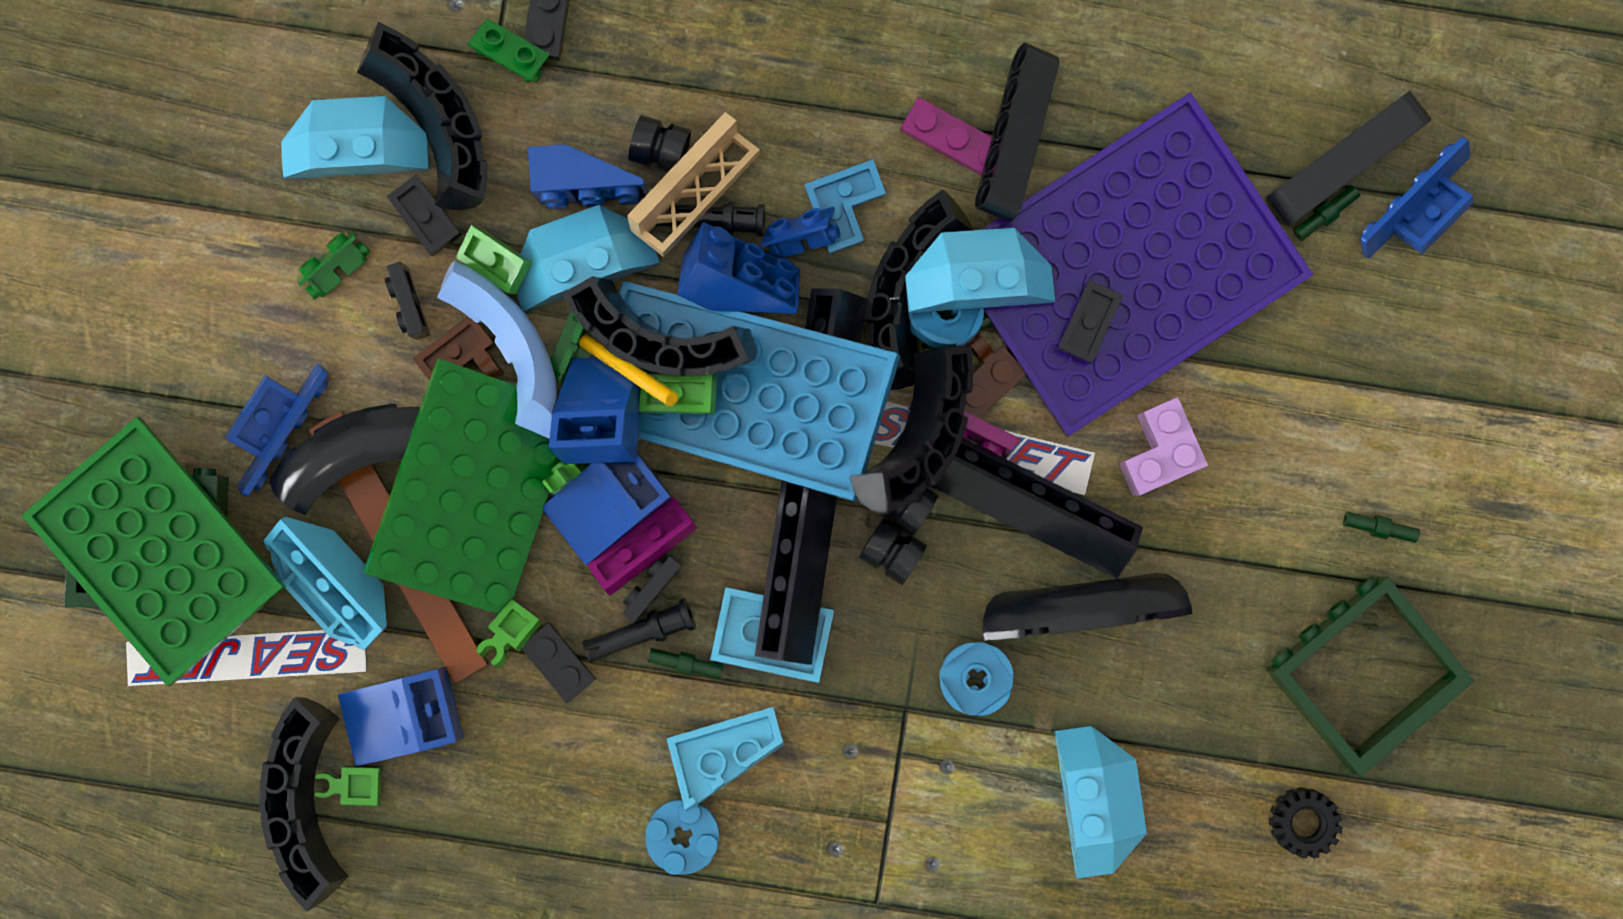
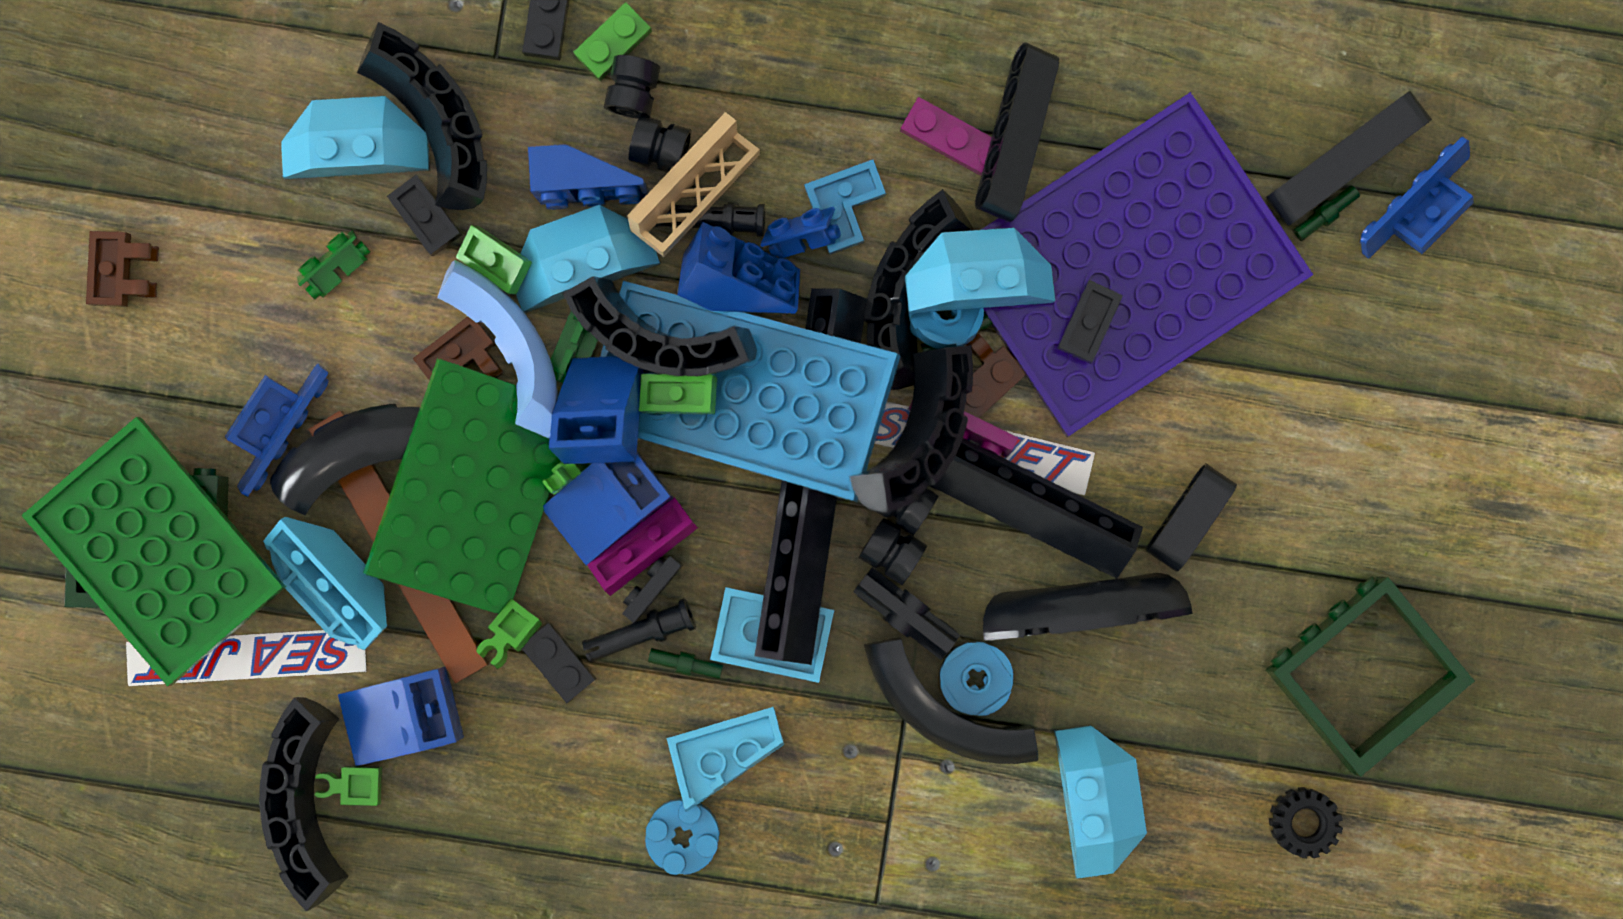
black plate [385,261,430,340] -> none
green hinge [467,18,550,83] -> none
yellow bar [579,334,678,406] -> none
lavender brick [1118,397,1208,496] -> none
dark green bar [1343,511,1420,543] -> none
none -> reddish brown plate [86,231,159,307]
none -> bright green plate [573,2,652,81]
none -> black wheel [604,55,661,119]
none -> black piece [853,567,960,660]
none -> black brick [864,637,1038,764]
none -> black beam [1146,463,1237,572]

